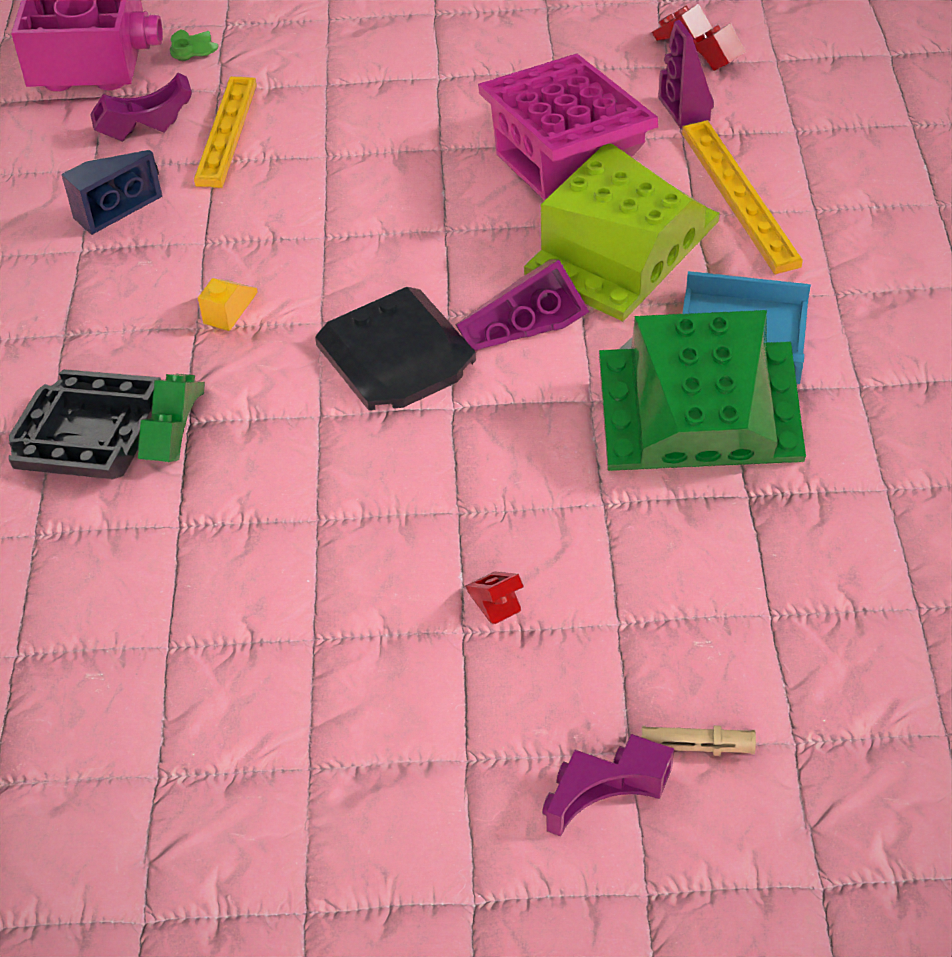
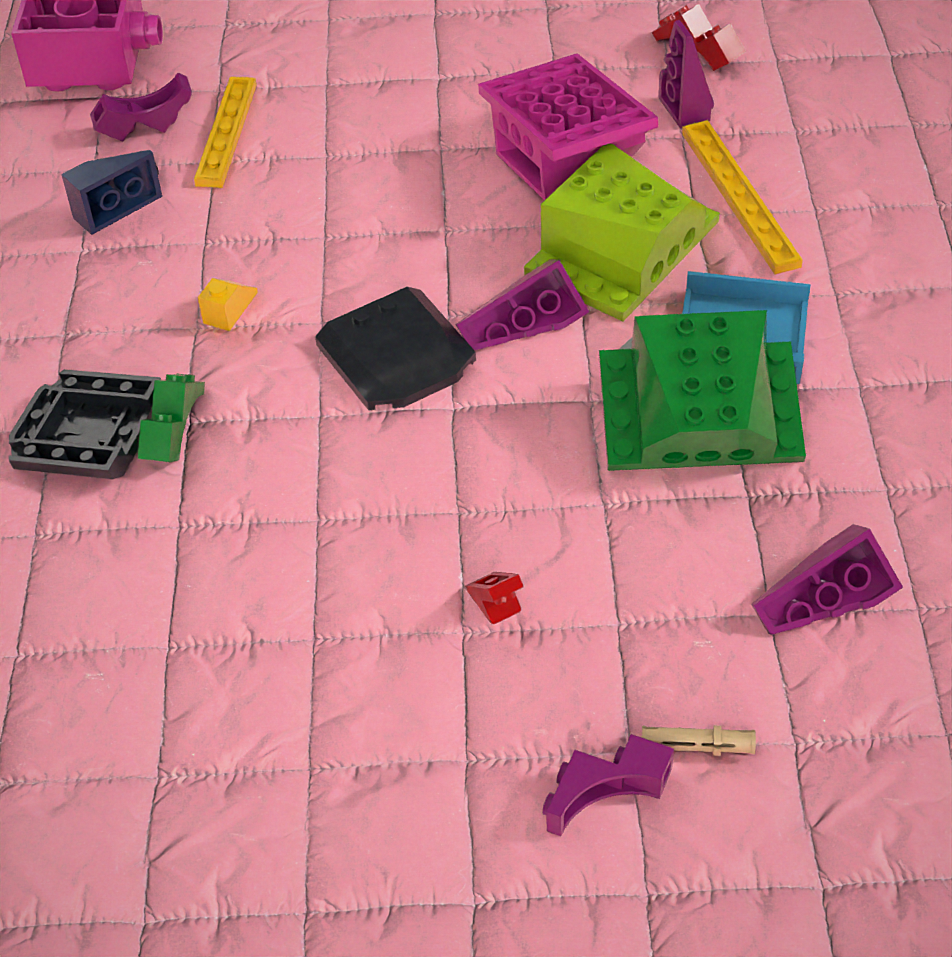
bright green plate [170,29,219,61] -> none
none -> magenta wedge [751,524,903,635]

